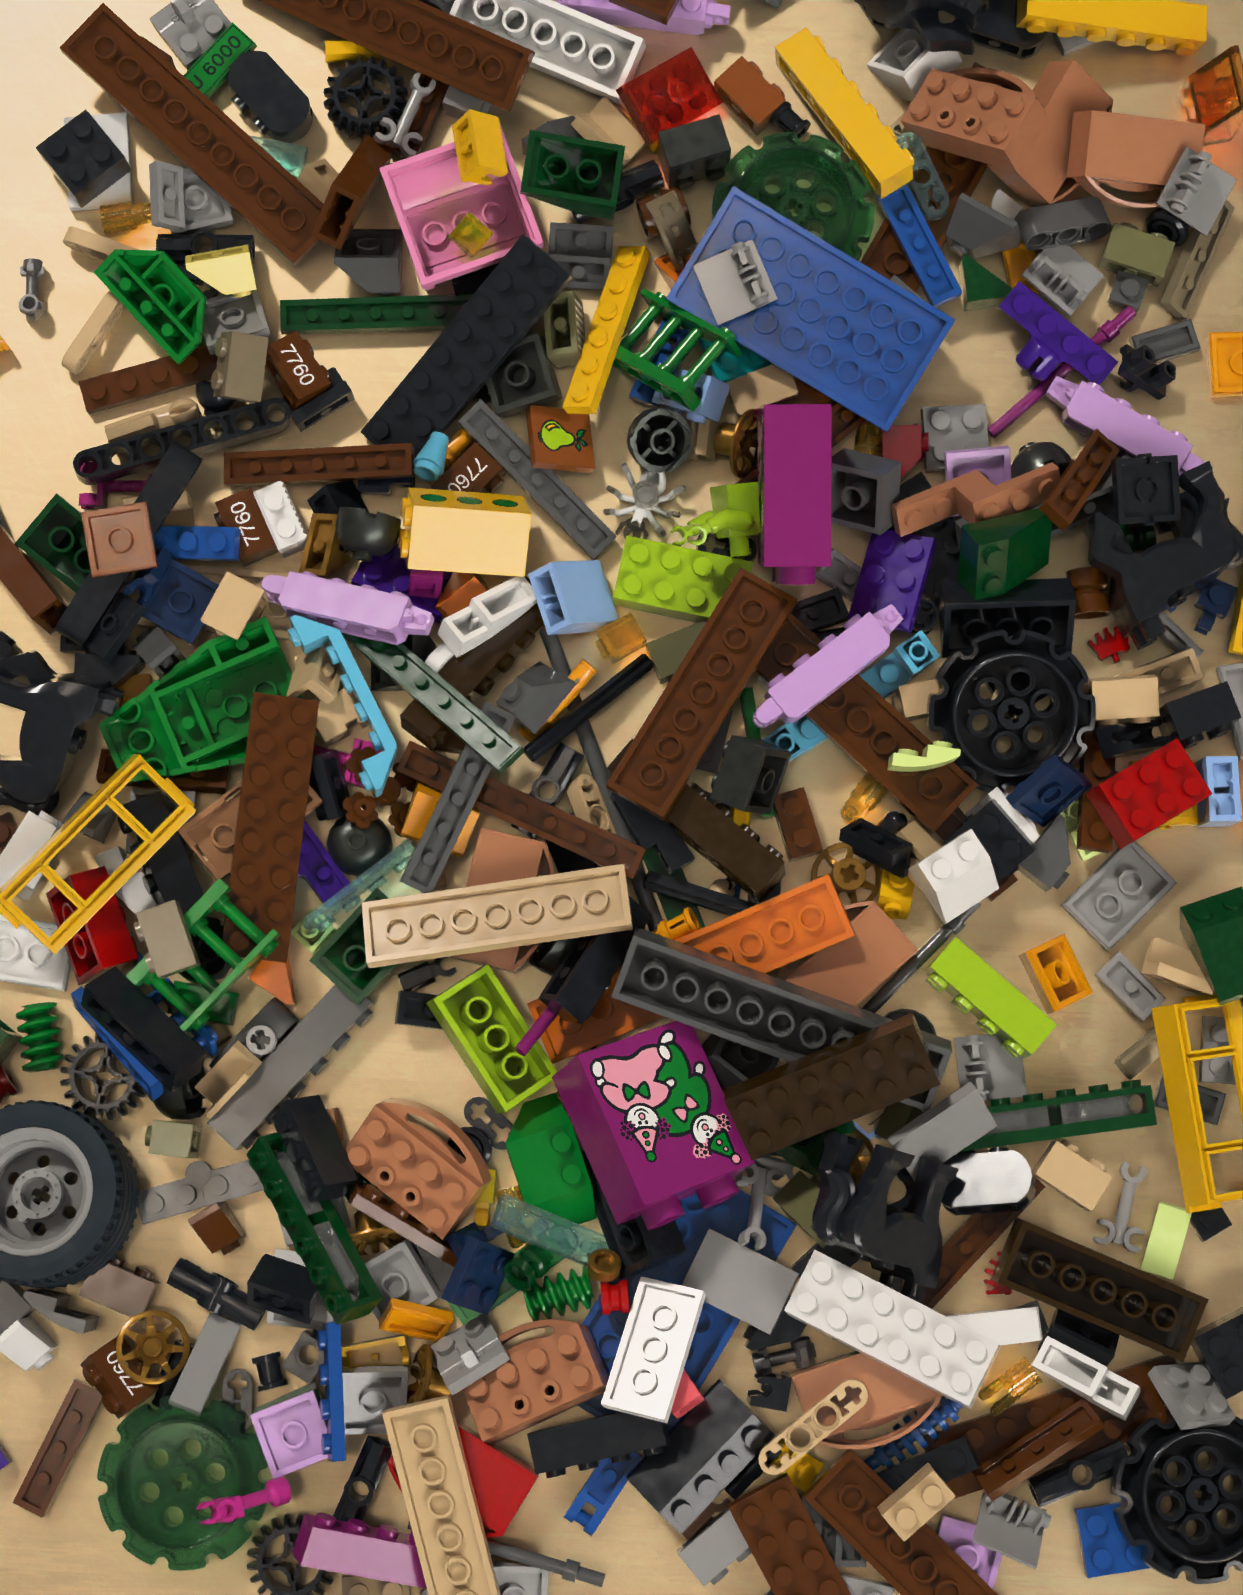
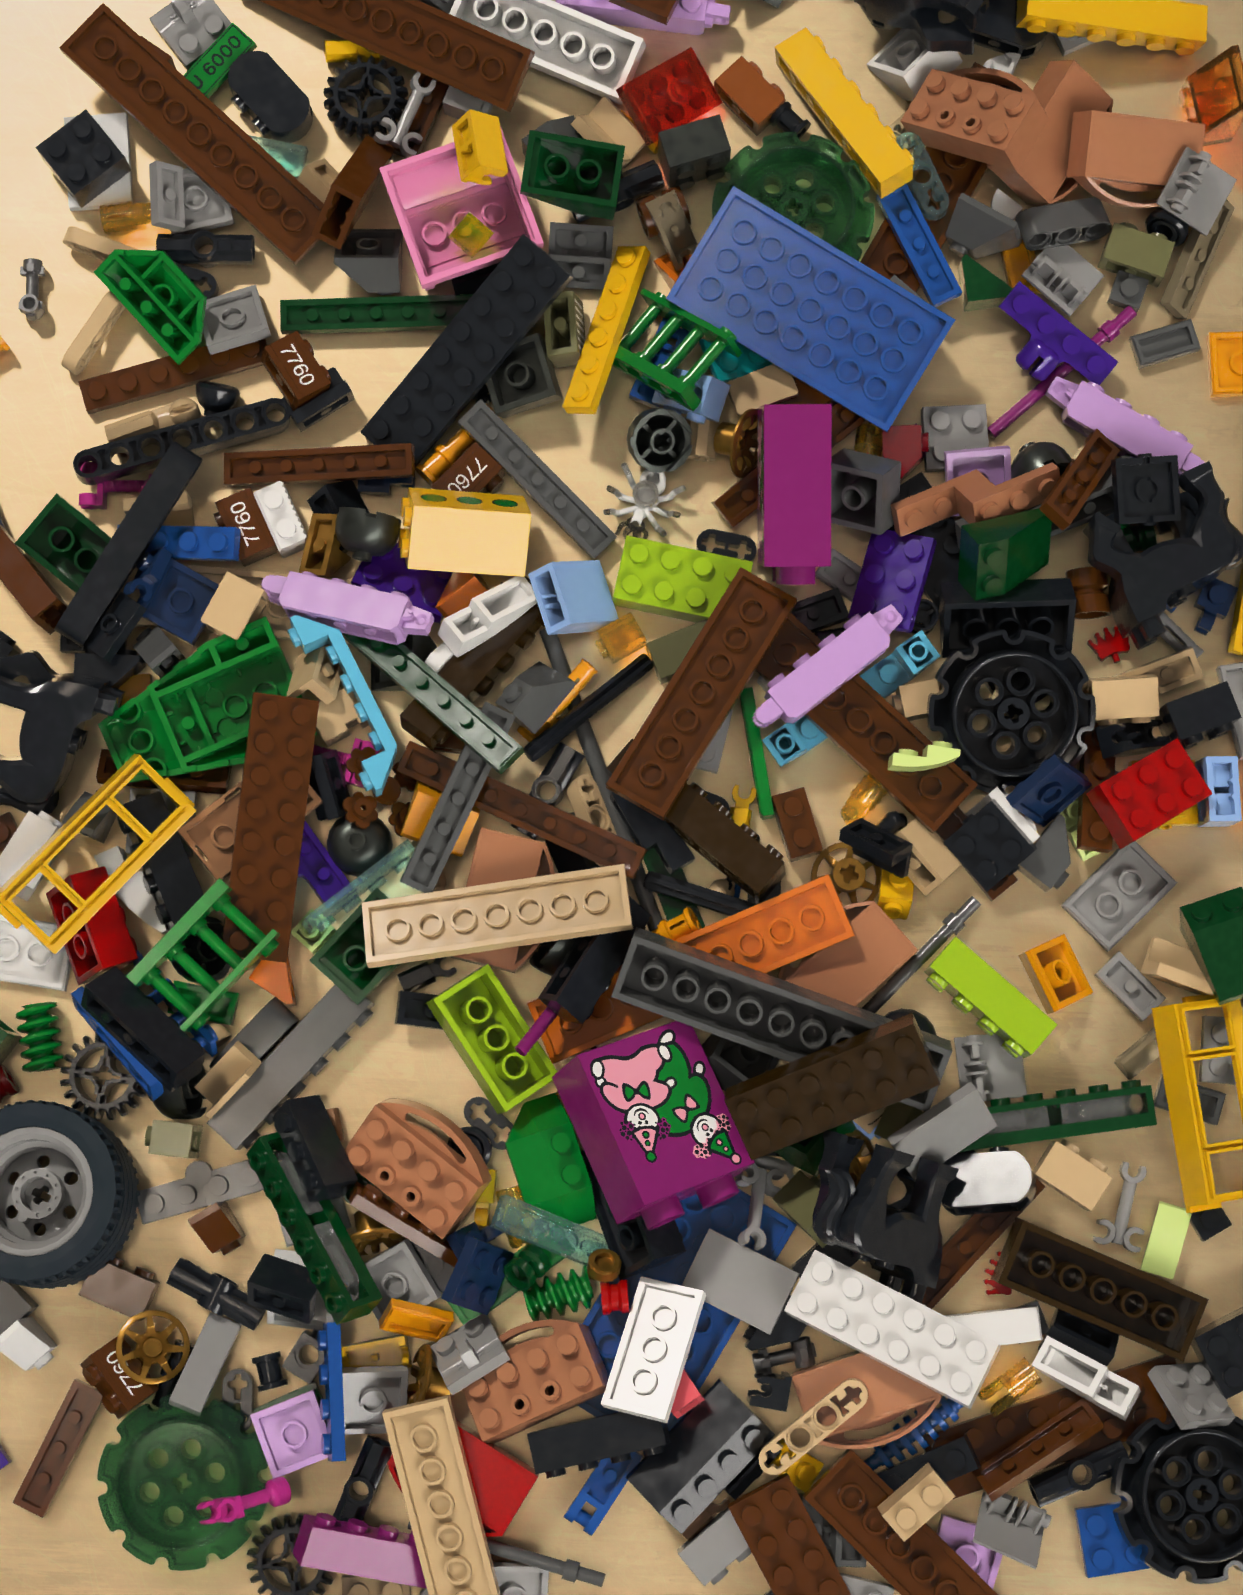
dark grey slope [23,1288,99,1334] -> none
tile [81,502,158,578] -> none
dark tan brick [134,900,201,979] -> none
light yellow slope [185,245,257,298] -> none
dark tan brick [211,331,269,403] -> none
light grey bush [246,1025,278,1055] -> none
magenta tile [407,569,444,599] -> none
medium azure cone [413,431,449,482] -> none
dark orange tile [526,405,595,474] -> none
lime torso [669,482,760,557] -> none
light grey hinge [693,239,778,326] -> none
pearl dark grey brick [710,735,792,814] -> none
white slope [908,829,999,925] -> none
black hips [1118,344,1176,400] -> none
none -> white tile [983,52,1021,75]

